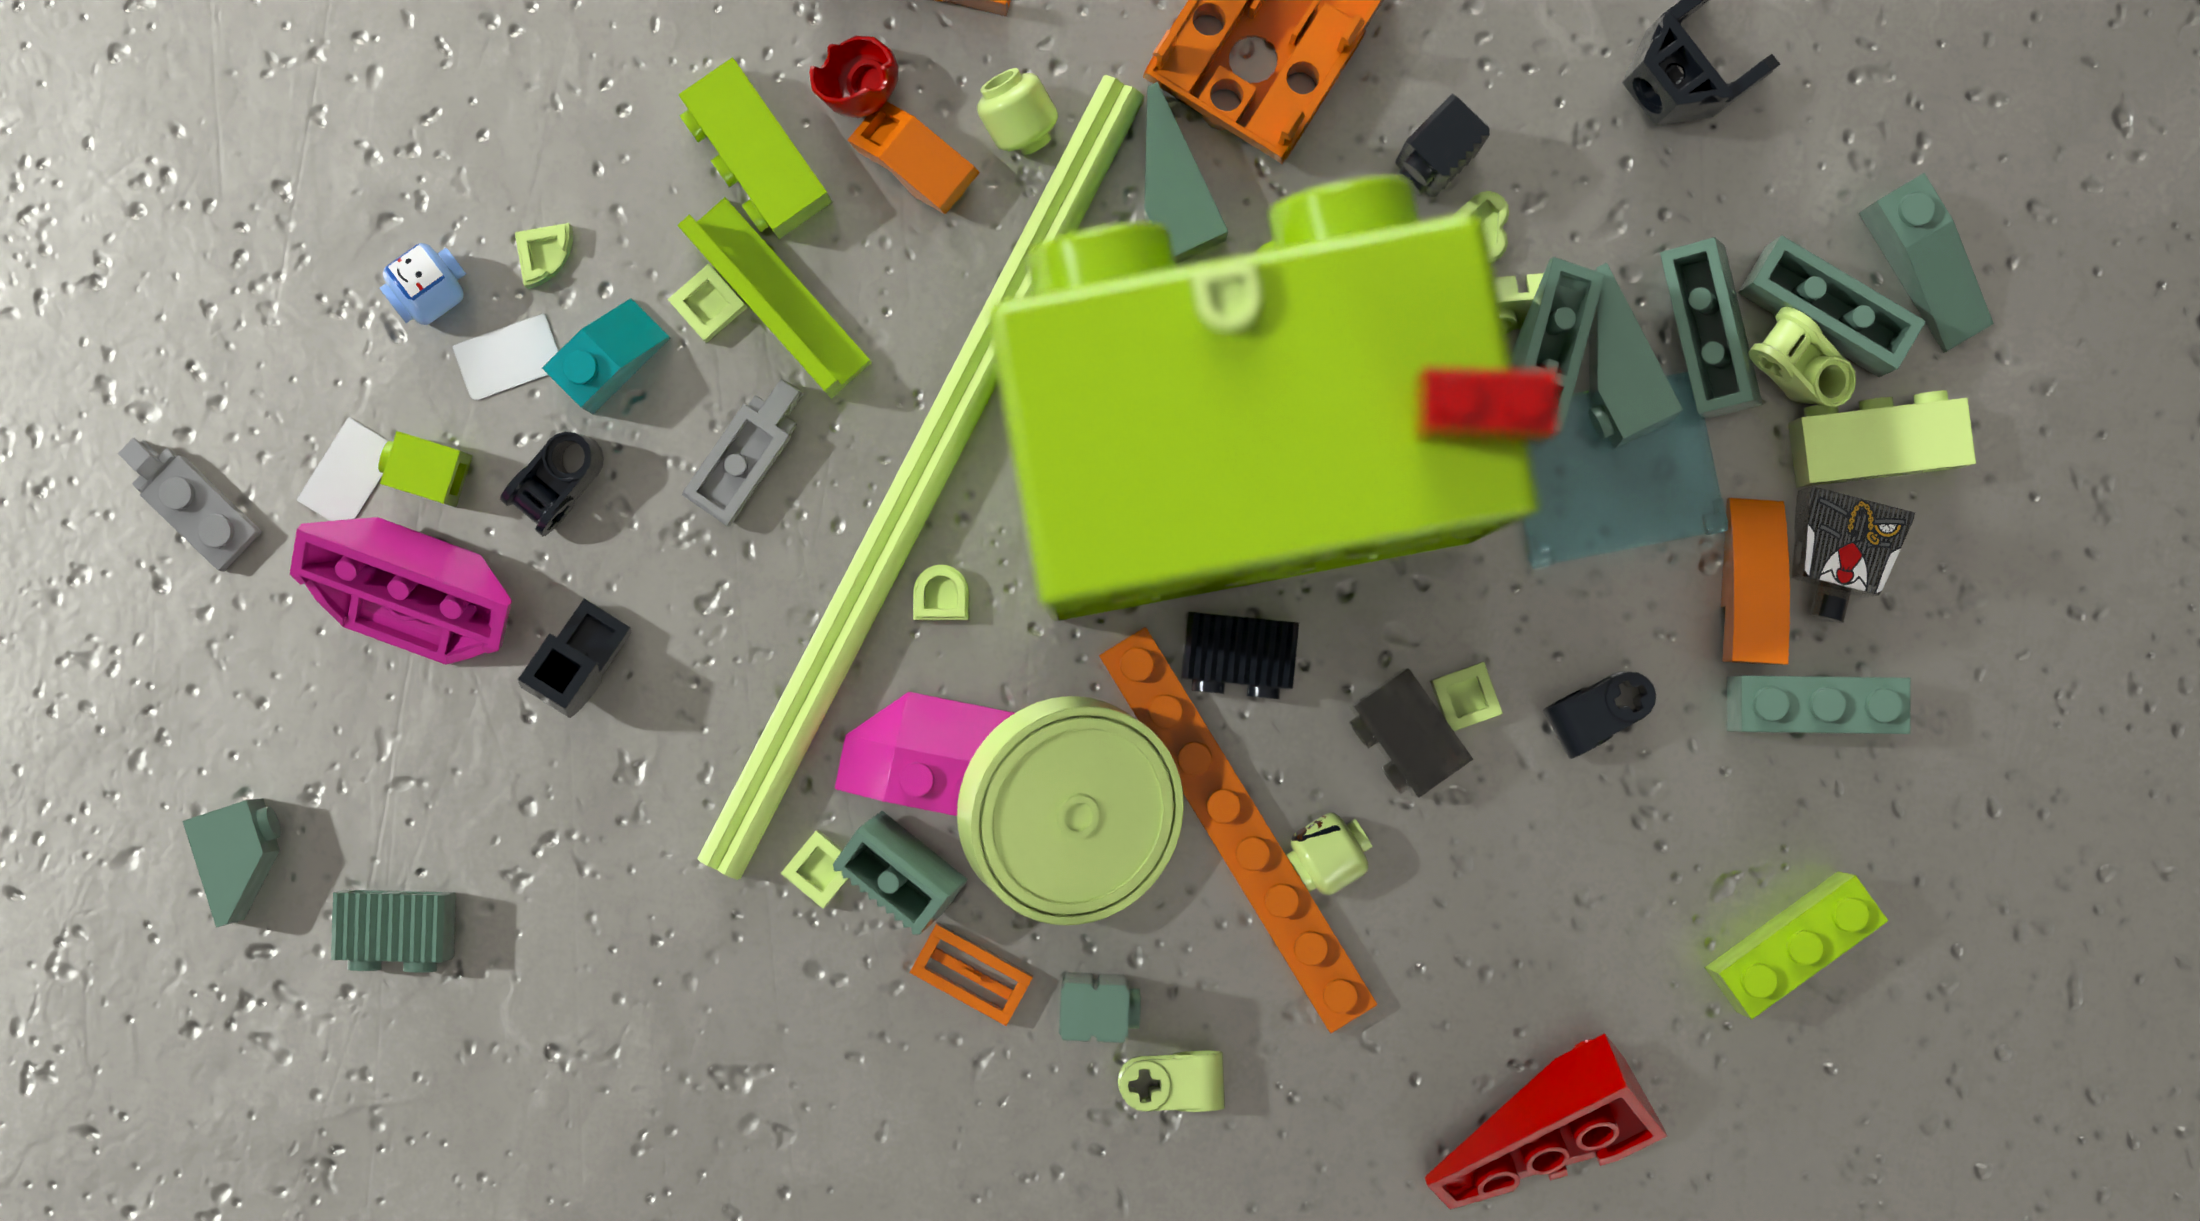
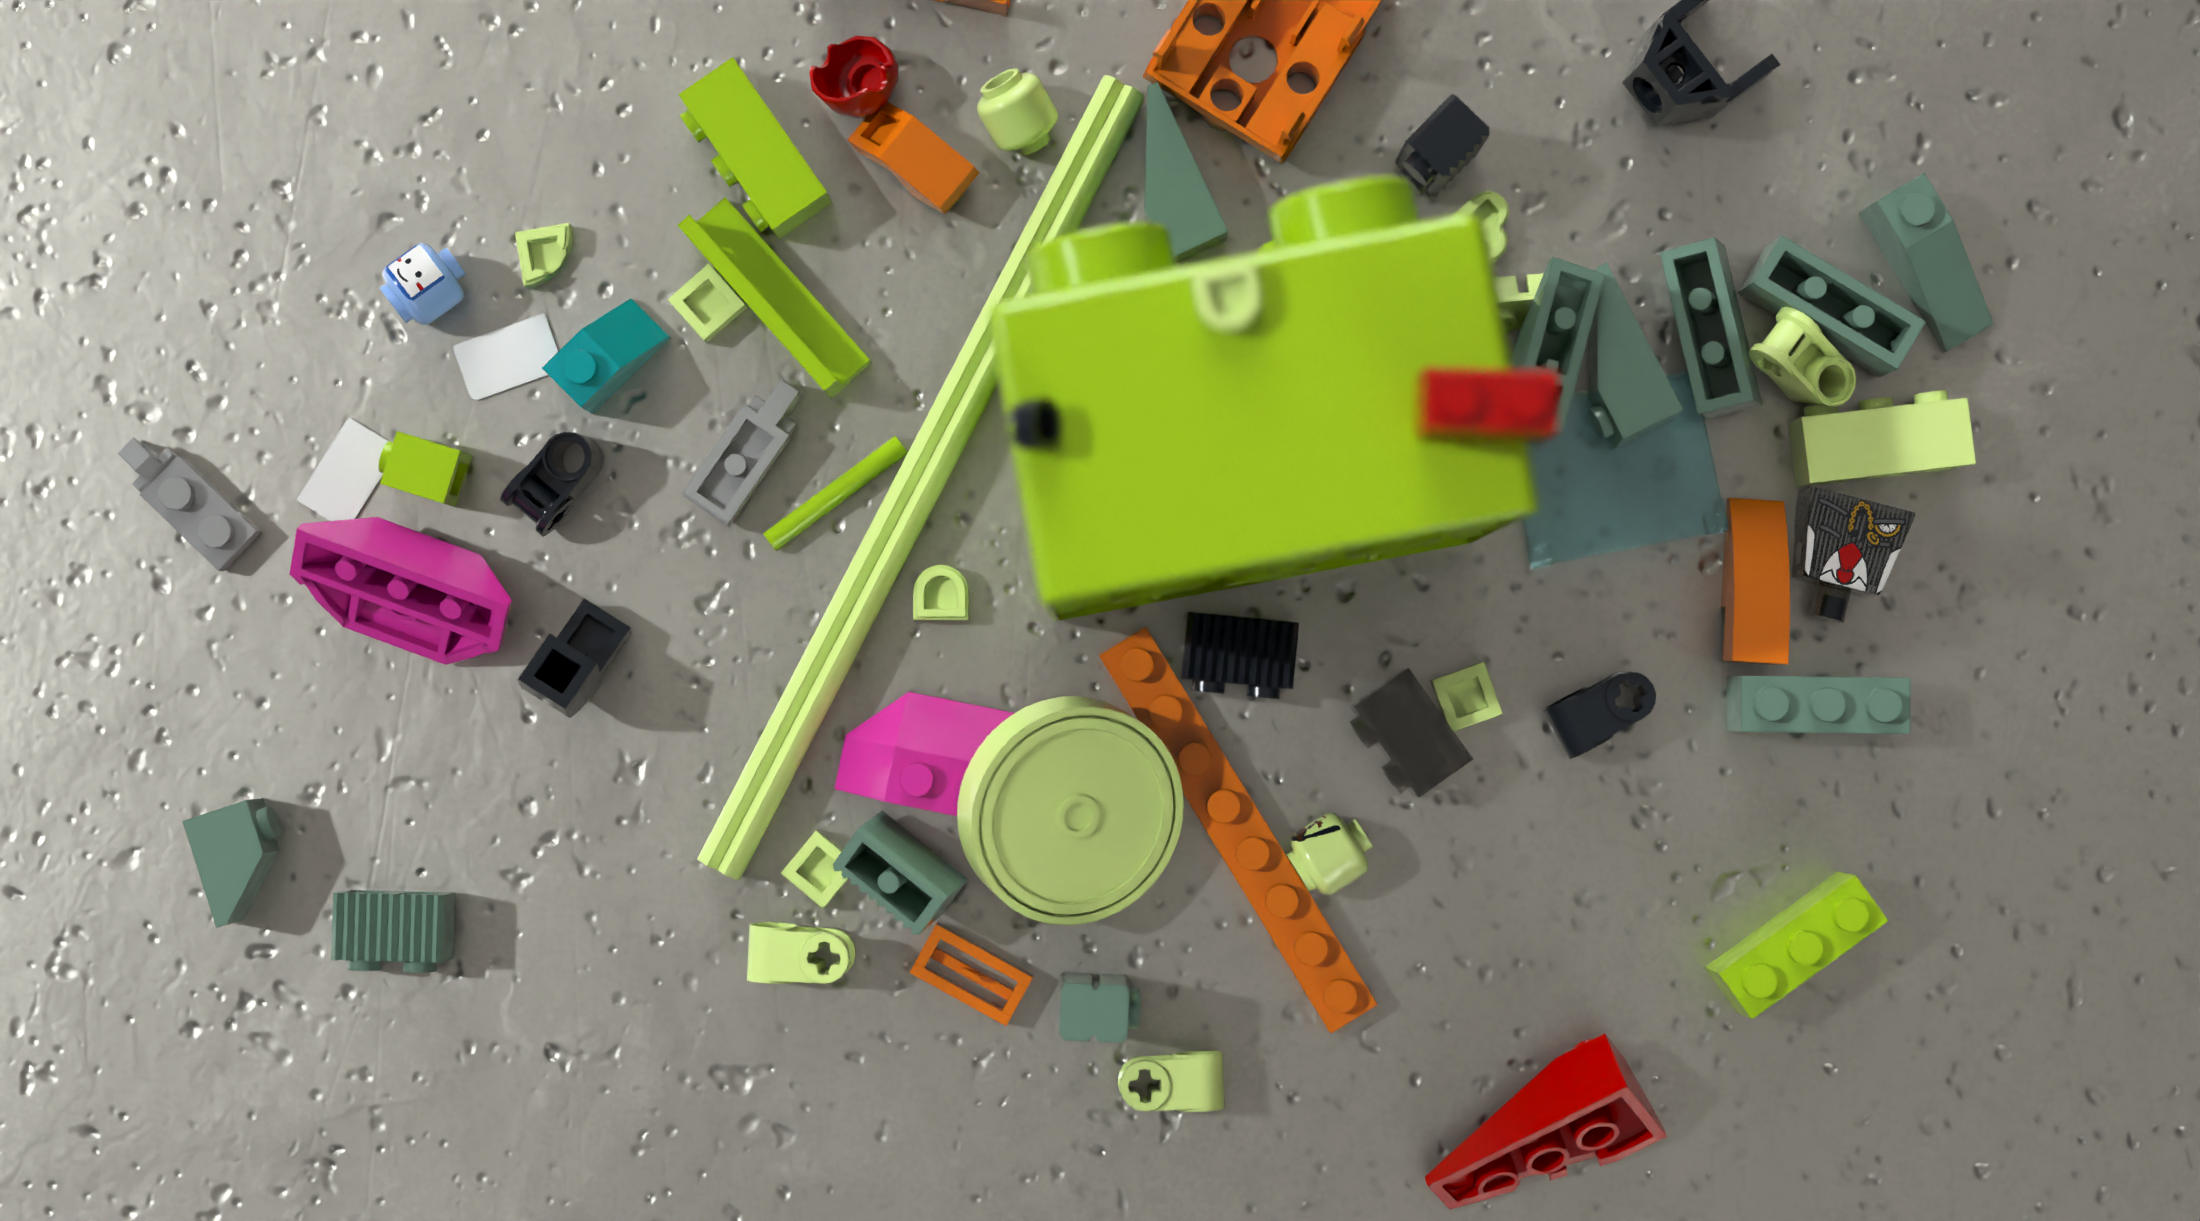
none -> yellowish green piece [747,922,857,984]
none -> lime bar [763,436,908,551]
none -> black hinge [1006,397,1062,451]

